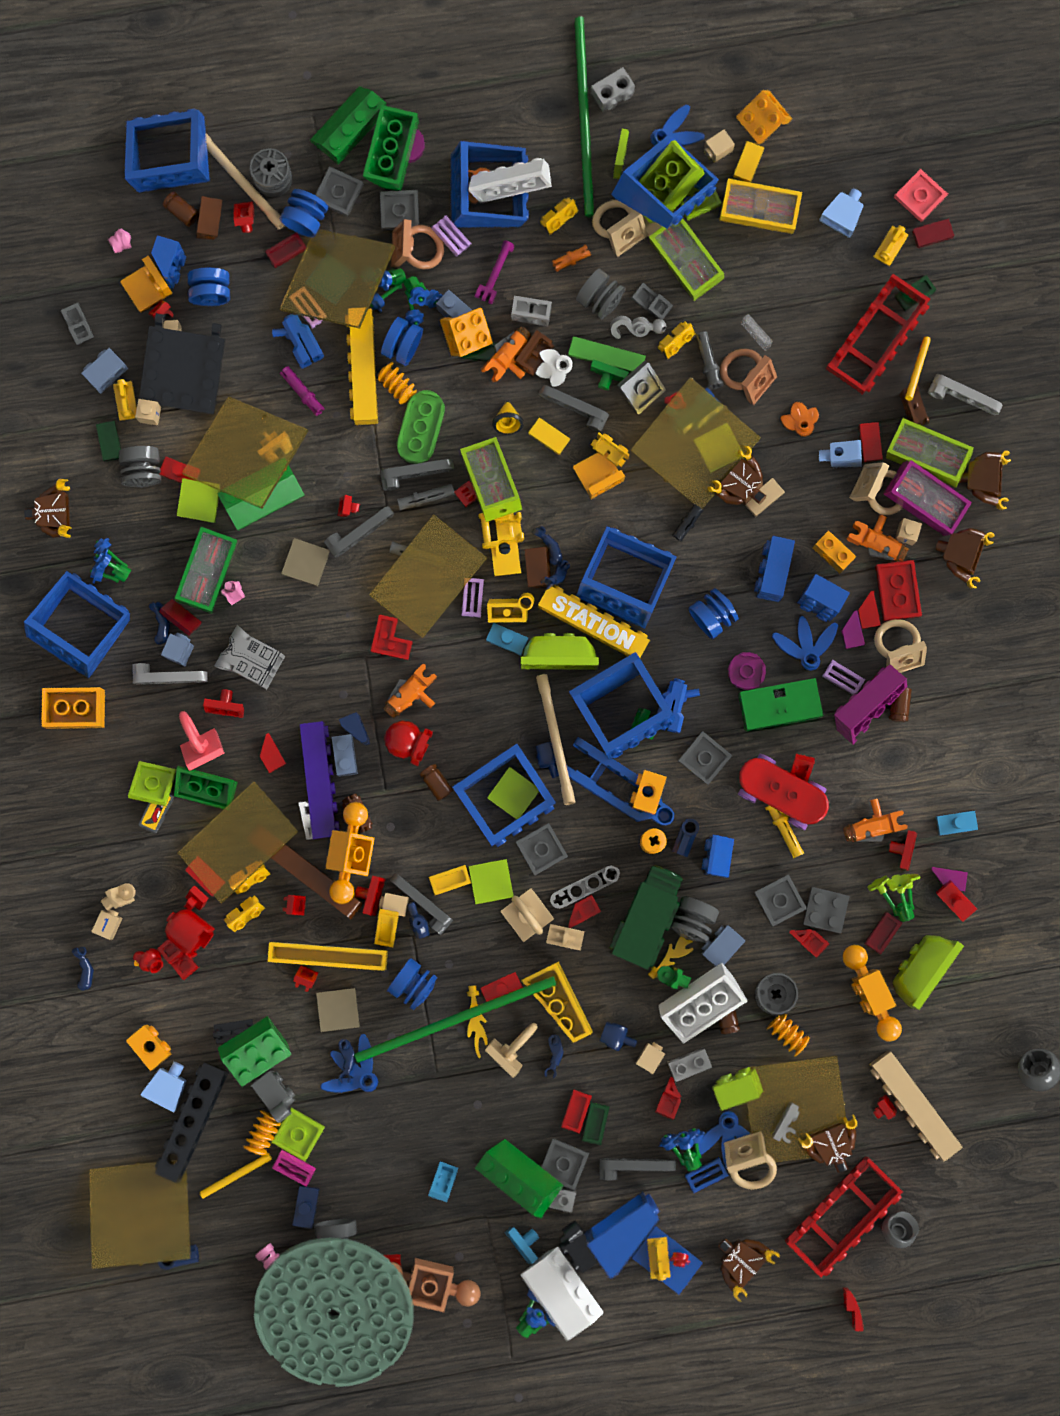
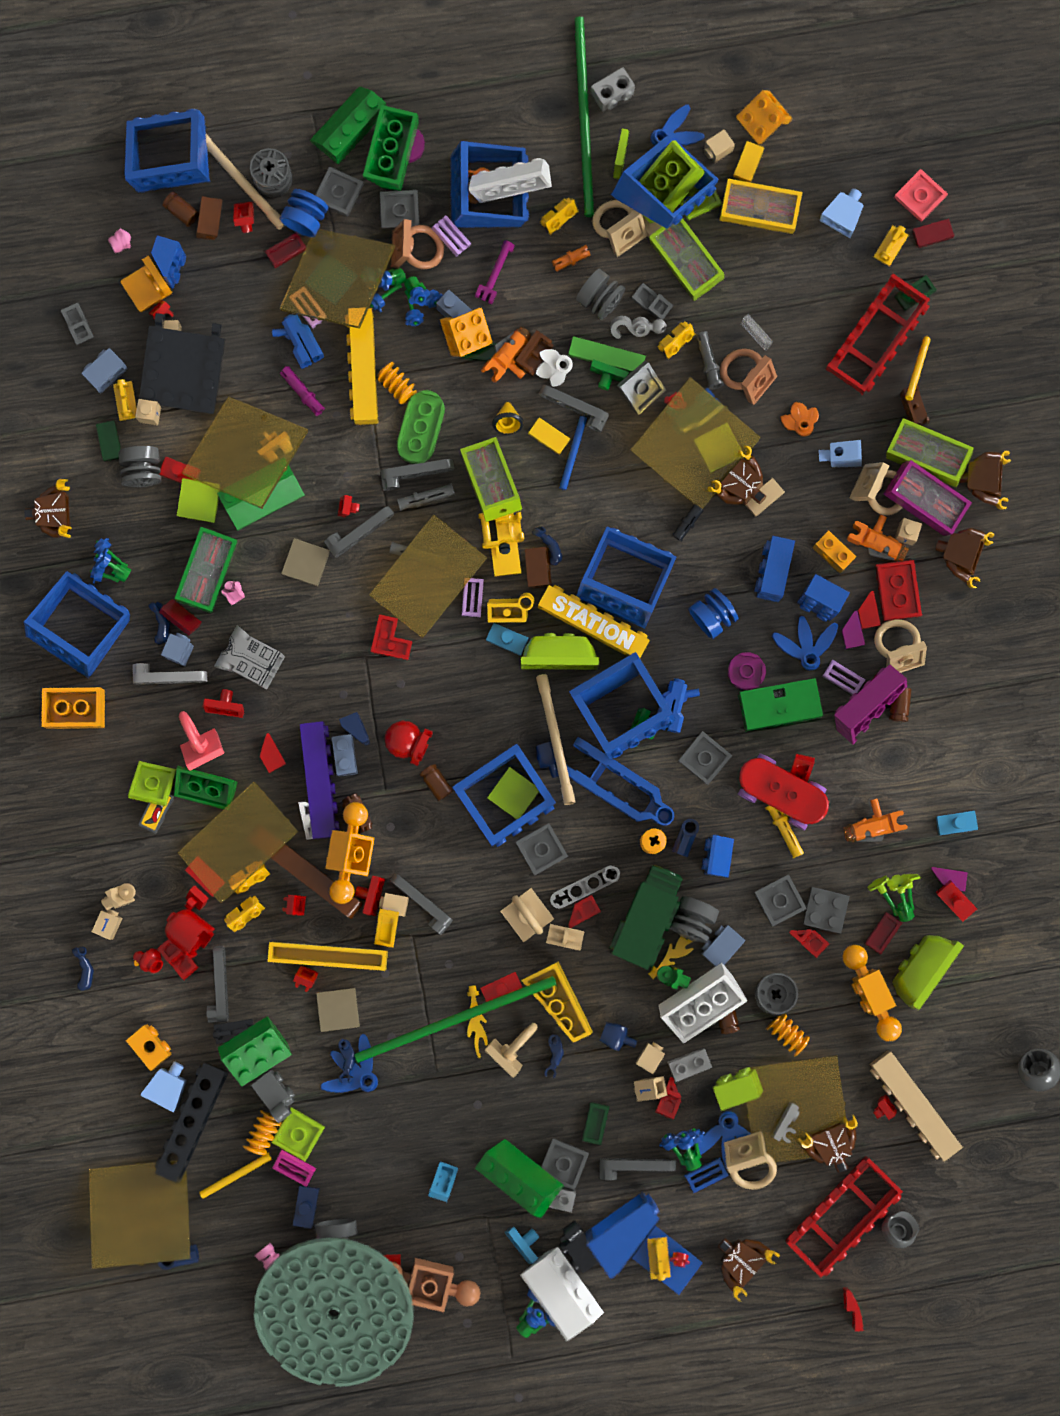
blue wheel [187,267,230,306] -> none
blue wheel [381,317,423,366] -> none
orange piece [383,664,437,719] -> none
blue wheel [387,958,438,1010] -> none
dark blue piece [407,902,429,939] -> none
yellow tile [429,865,471,895] -> none
red tile [454,481,477,508] -> none
lime tile [469,859,513,904] -> none
light grey brick [511,296,552,326] -> none
dark blue arm [540,560,570,590] -> none
red tile [561,1089,592,1134] -> none
light orange bracket [573,452,625,499] -> none
yellow hinge [591,432,629,467] -> none
light orange brick [630,770,667,815] -> none
red tile [859,422,883,462] -> none
red tile [889,830,917,871] -> none
light grey beam [928,374,1003,415] -> none
none -> dark grey beam [207,945,229,1023]
none -> blue bar [559,416,587,490]
none -> tan brick [634,1076,667,1101]

